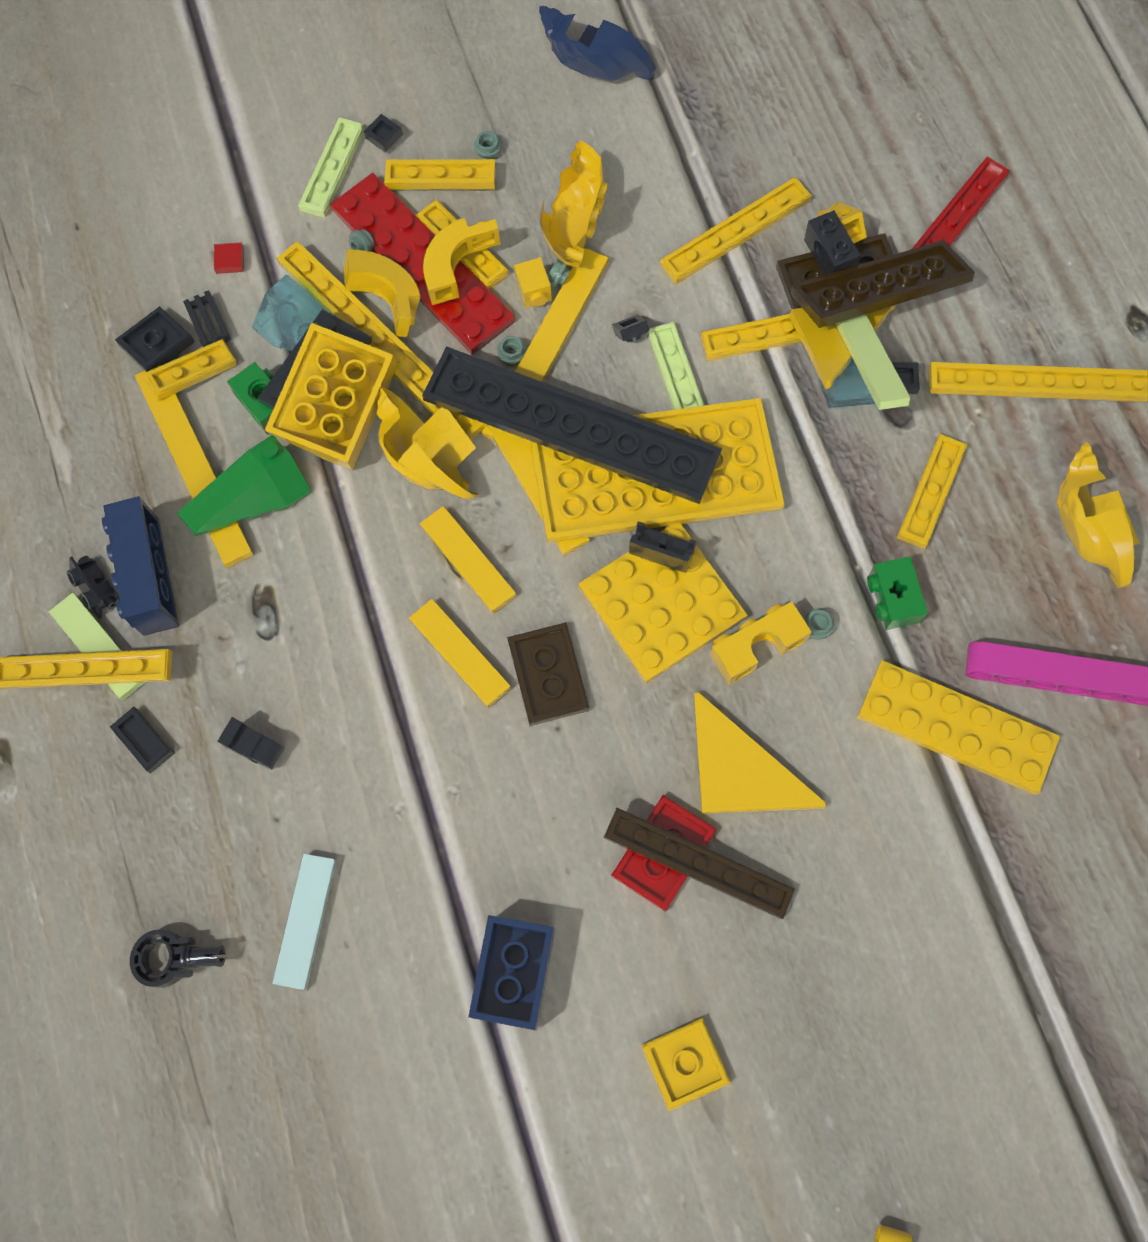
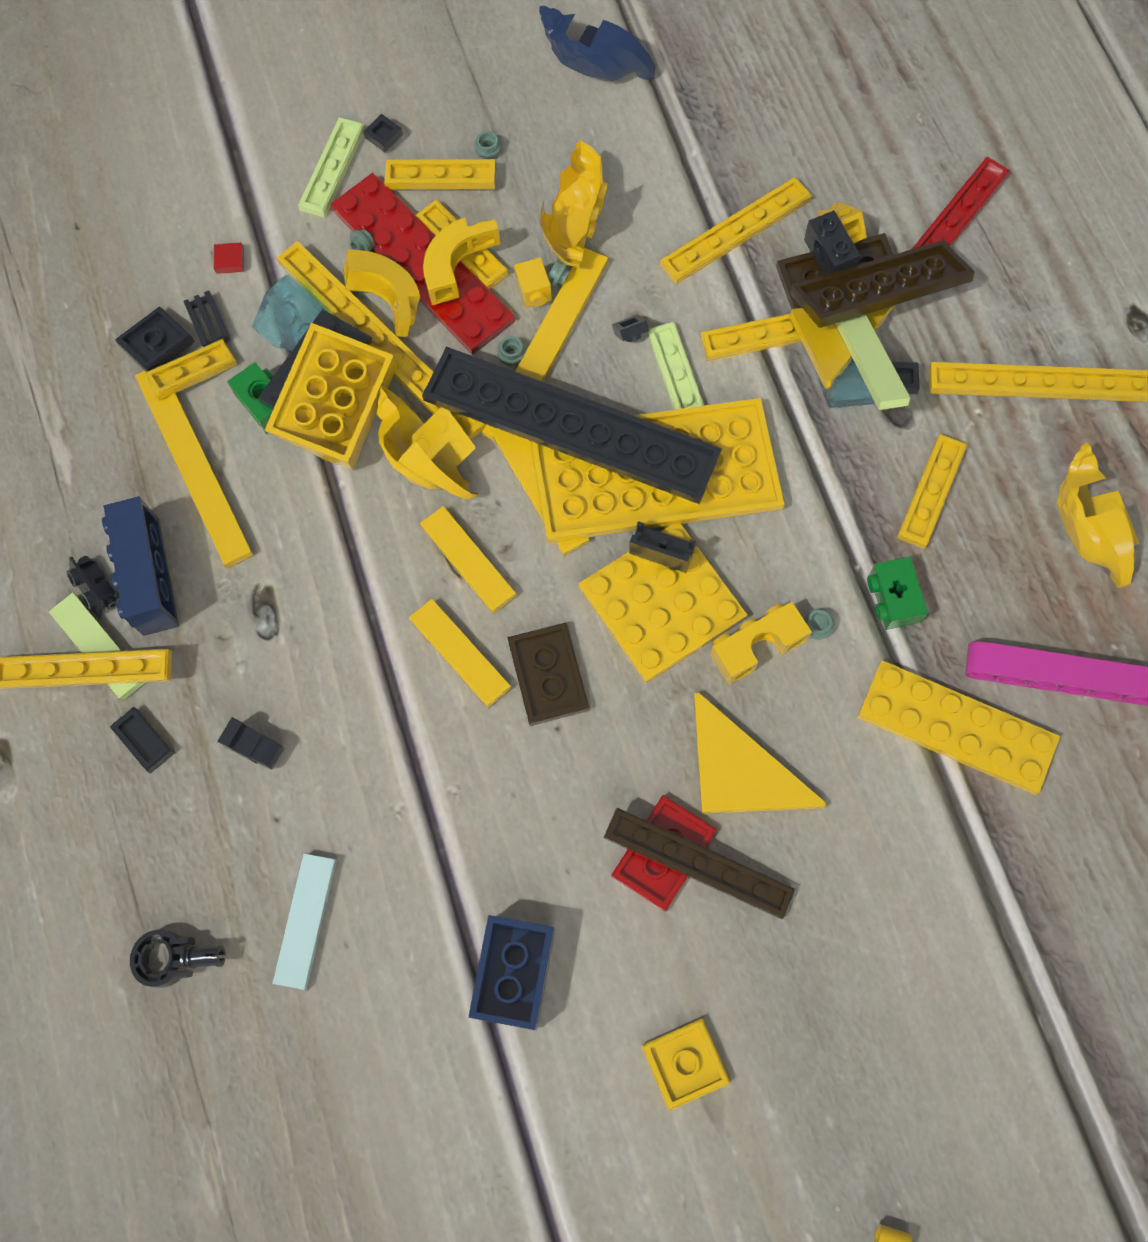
green wedge [177,435,311,536] -> none

